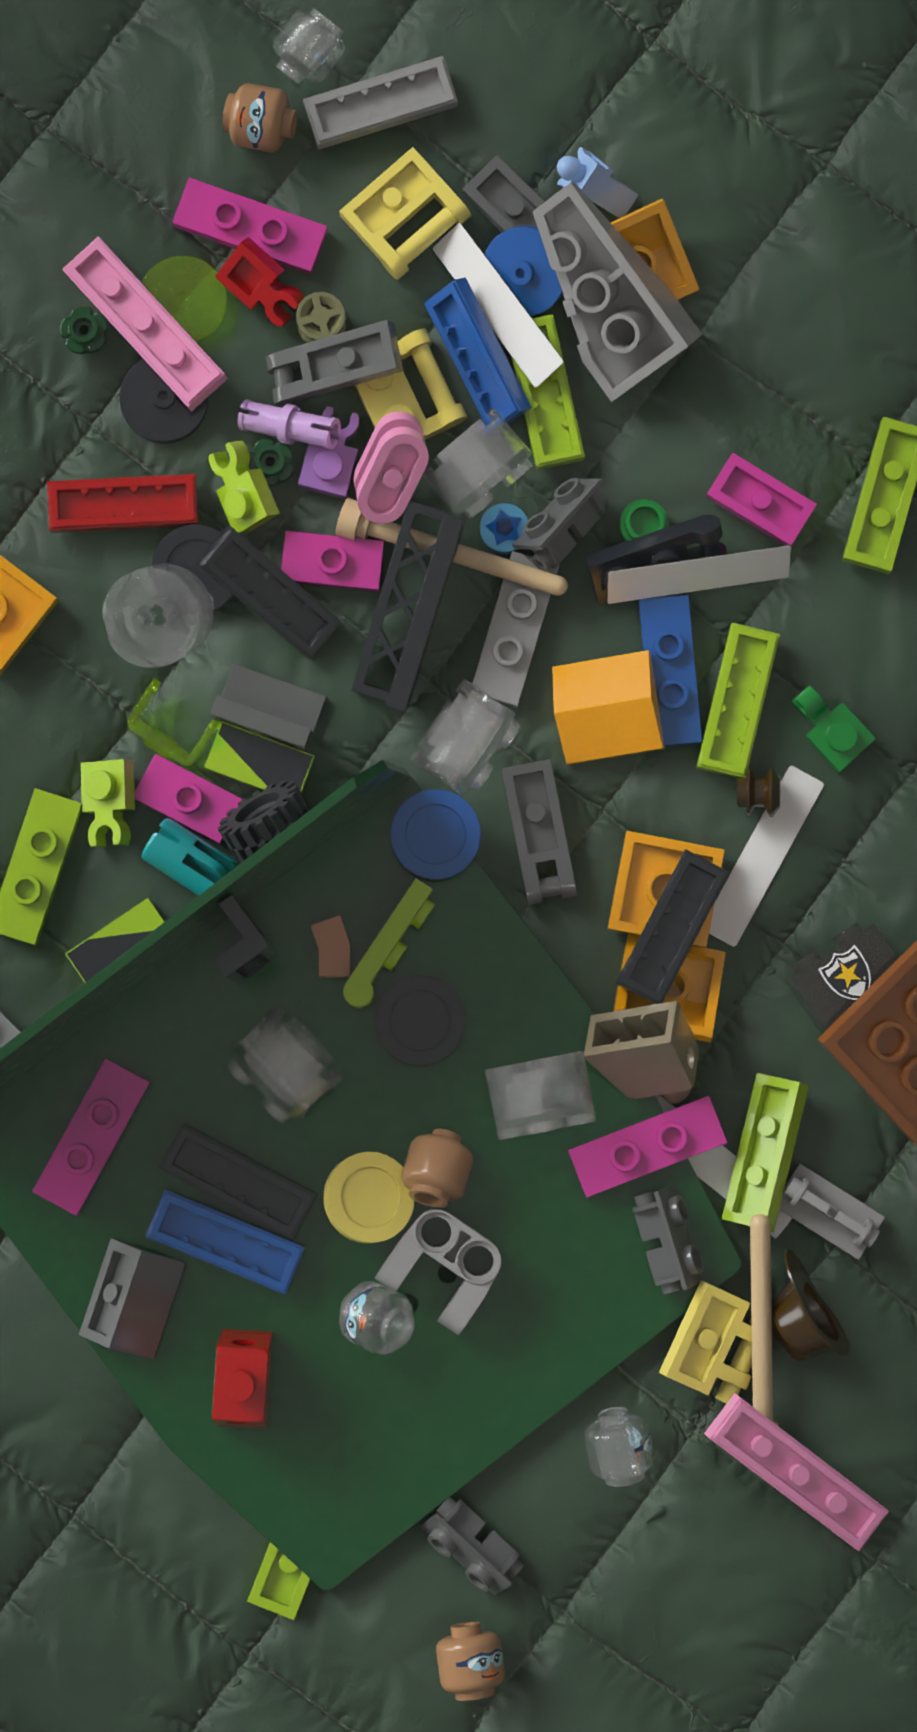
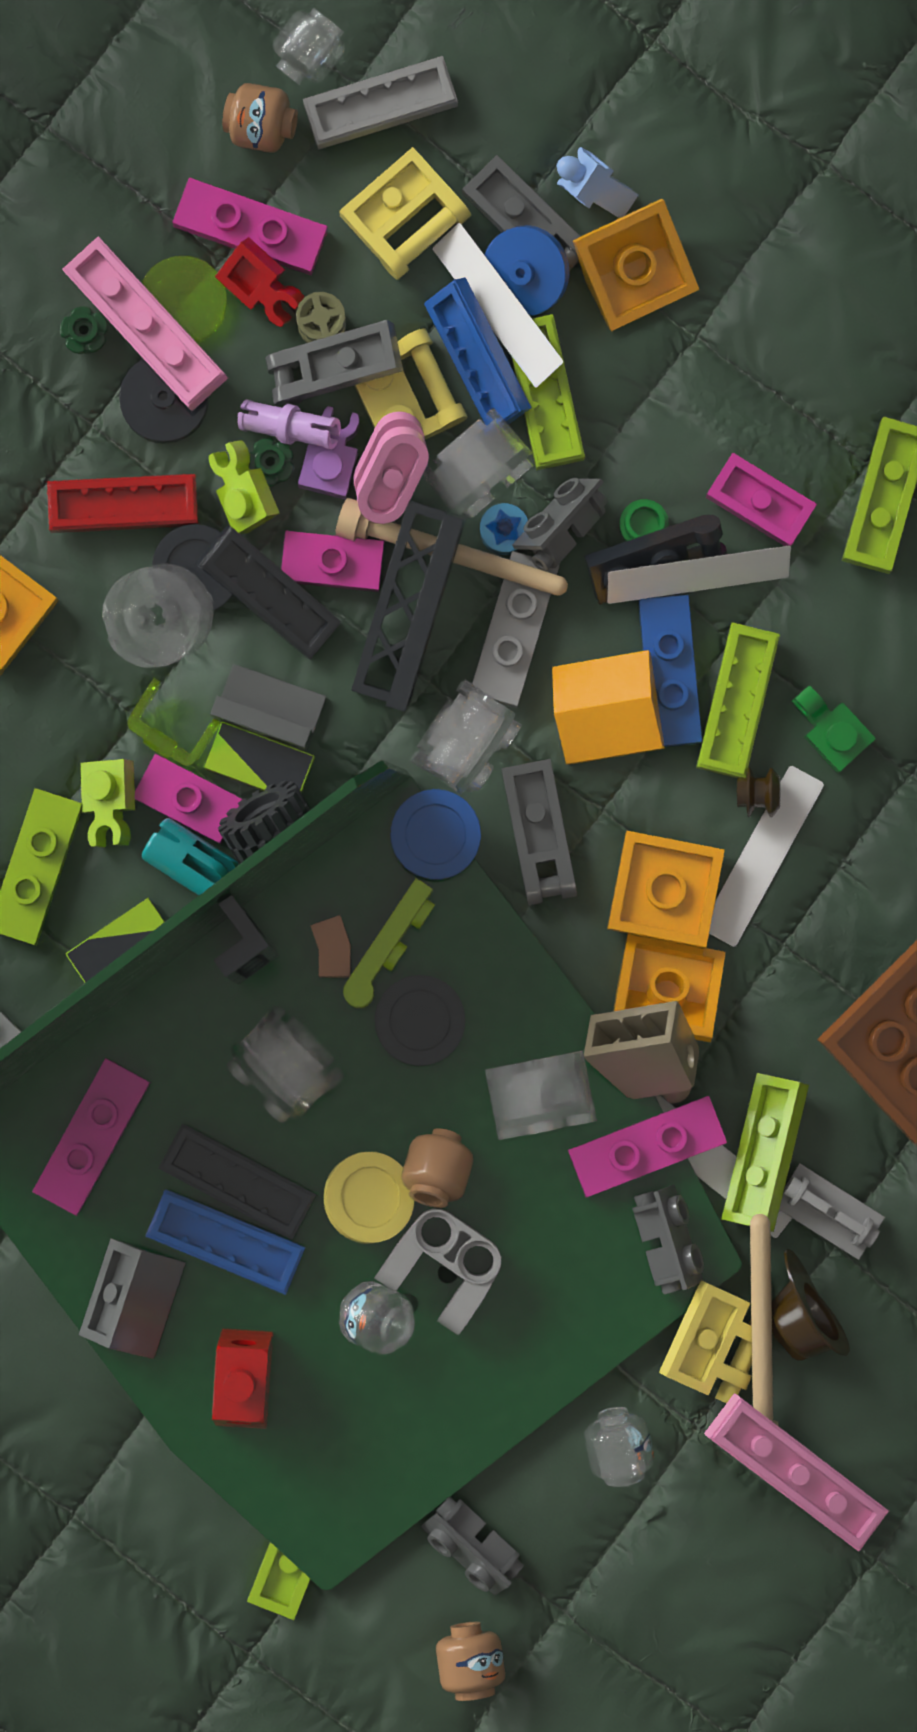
light grey wedge [532,181,702,402] -> none
black plate [615,849,730,1004] -> none
clear smoke brick [786,922,898,1030] -> none

